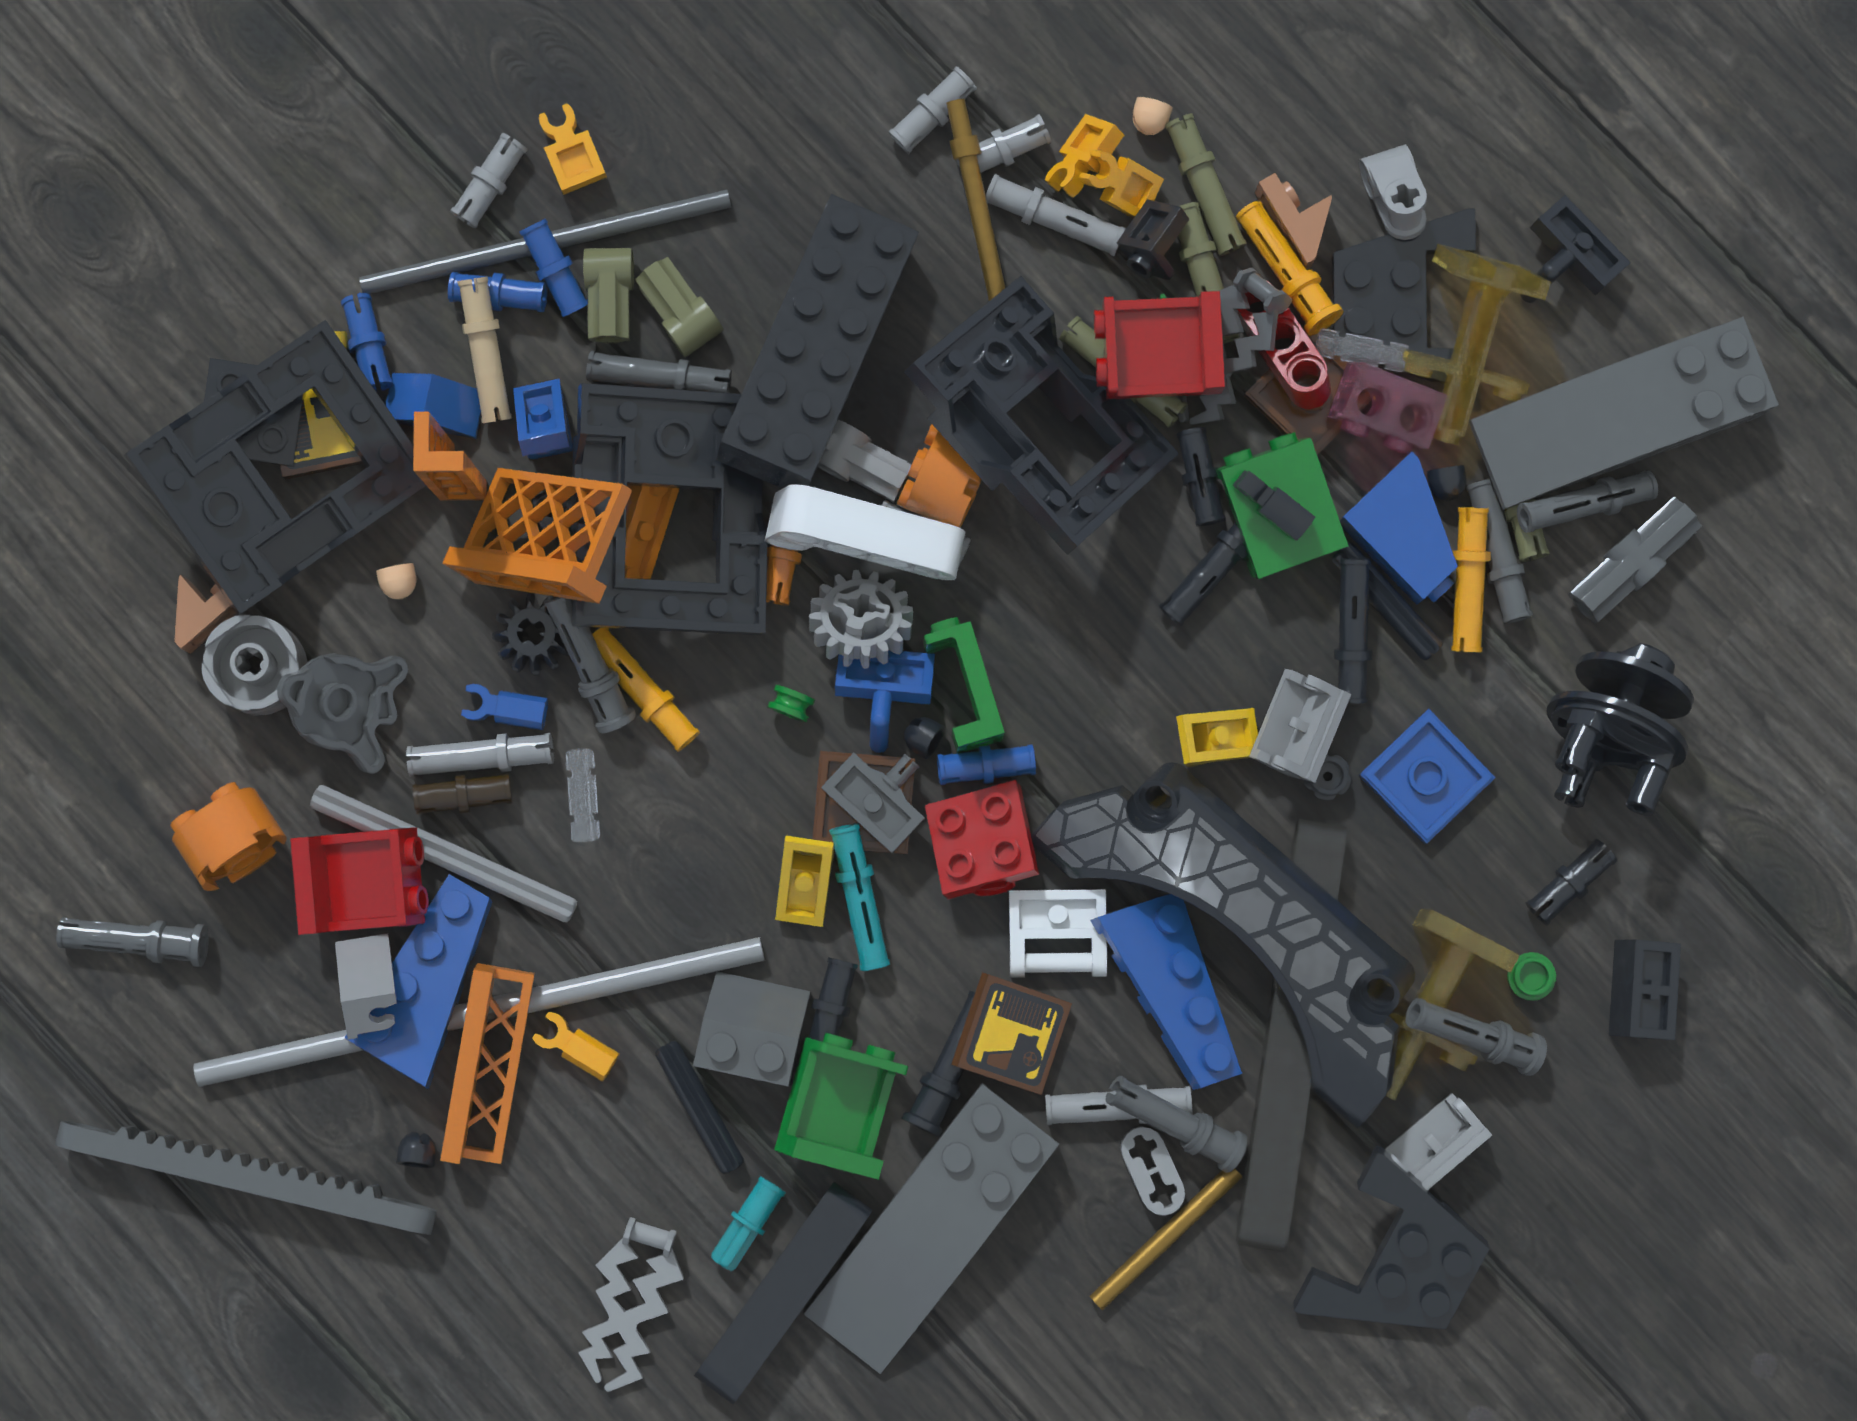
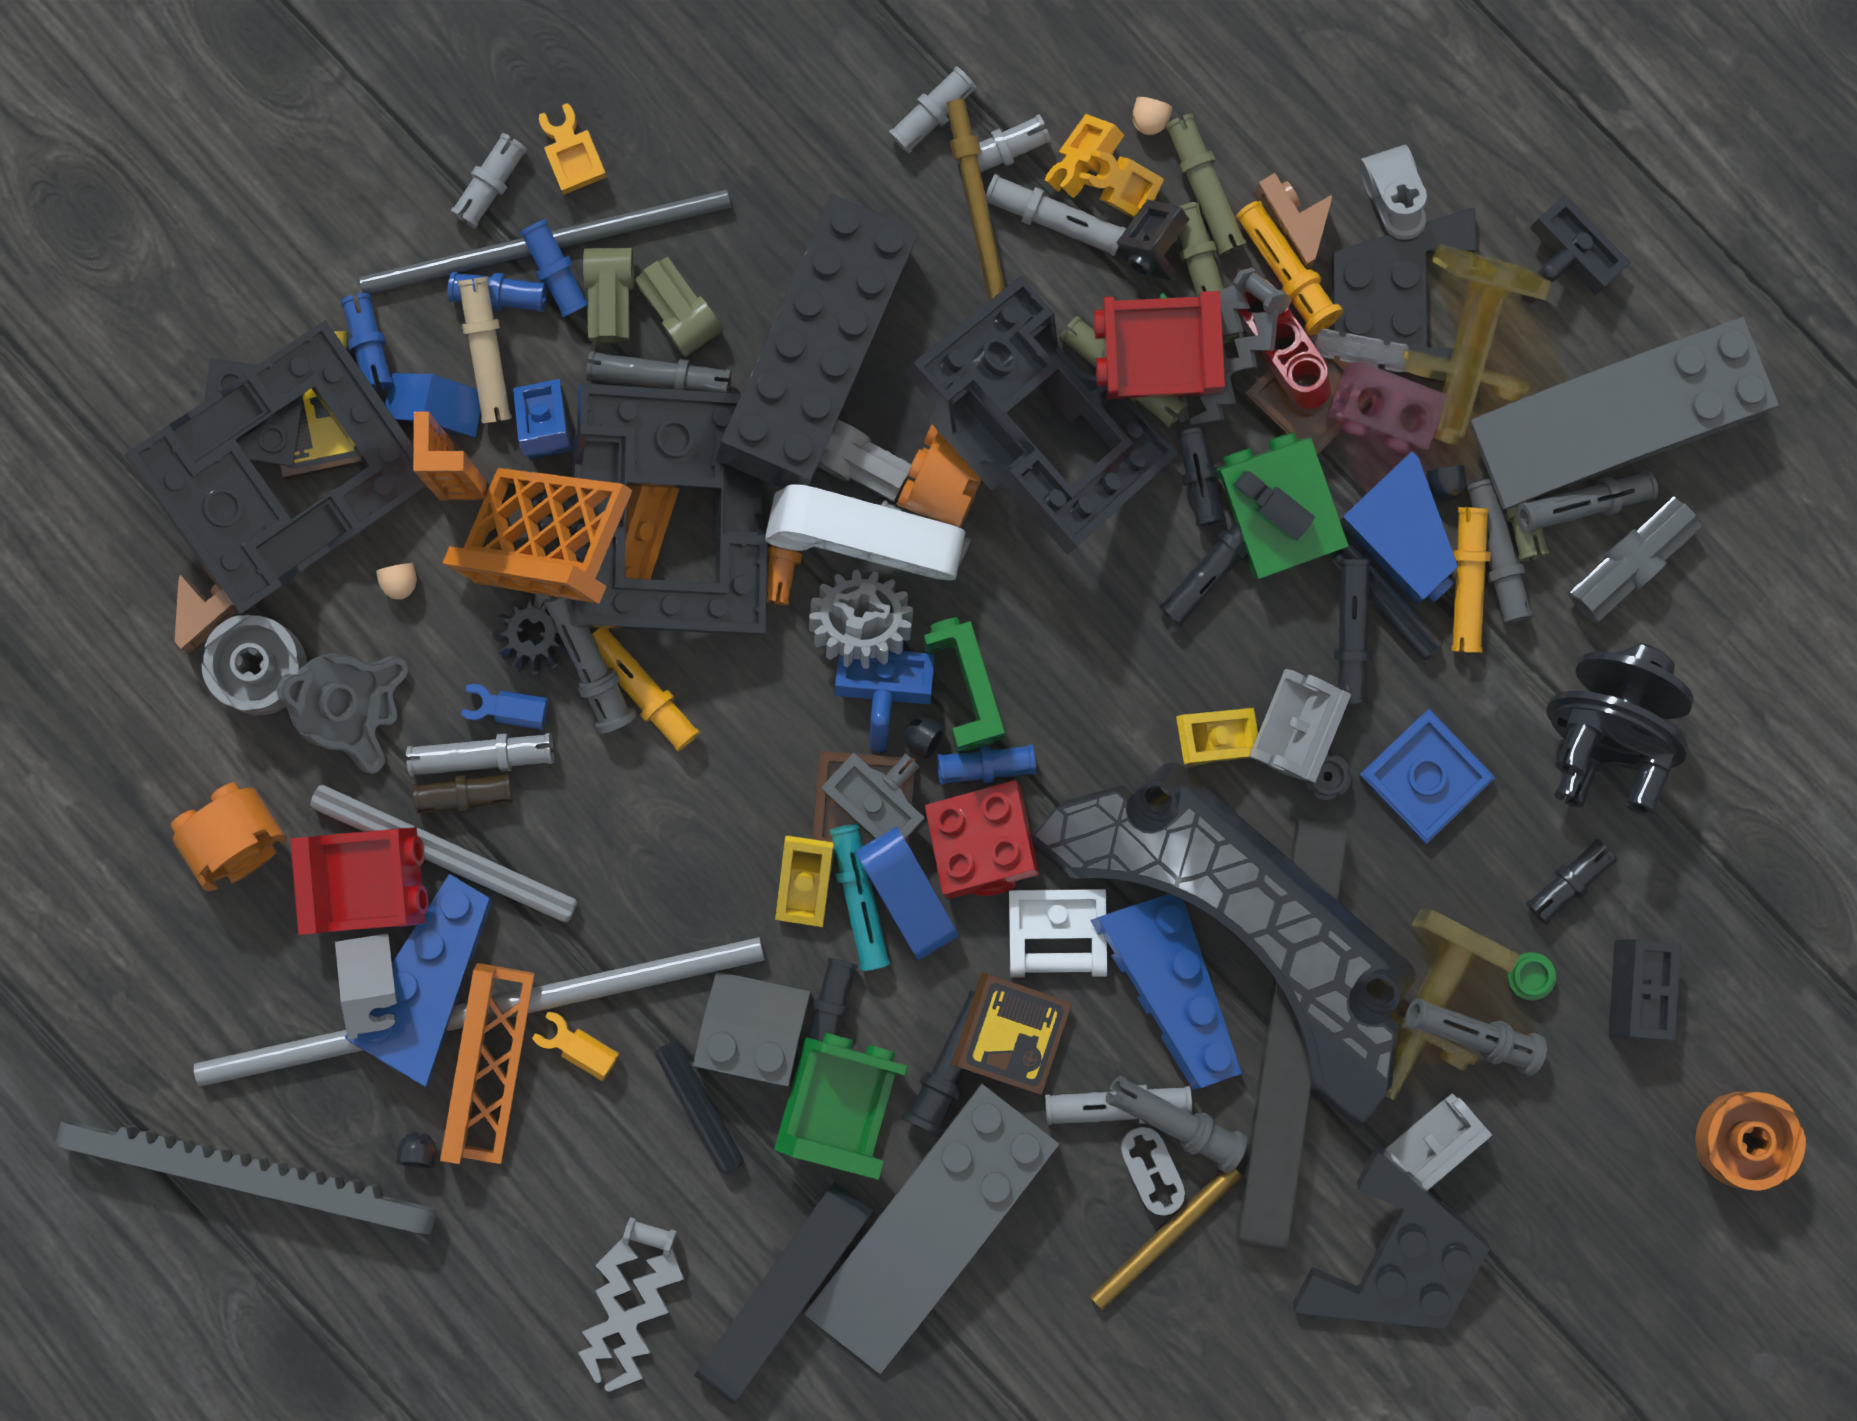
dark grey pin [56,917,209,967] -> none
clear axle [566,748,600,843] -> none
teal axle [711,1176,786,1271] -> none
green bush [767,685,815,723] -> none
none -> blue beam [855,826,959,961]
none -> orange brick [1695,1092,1806,1191]

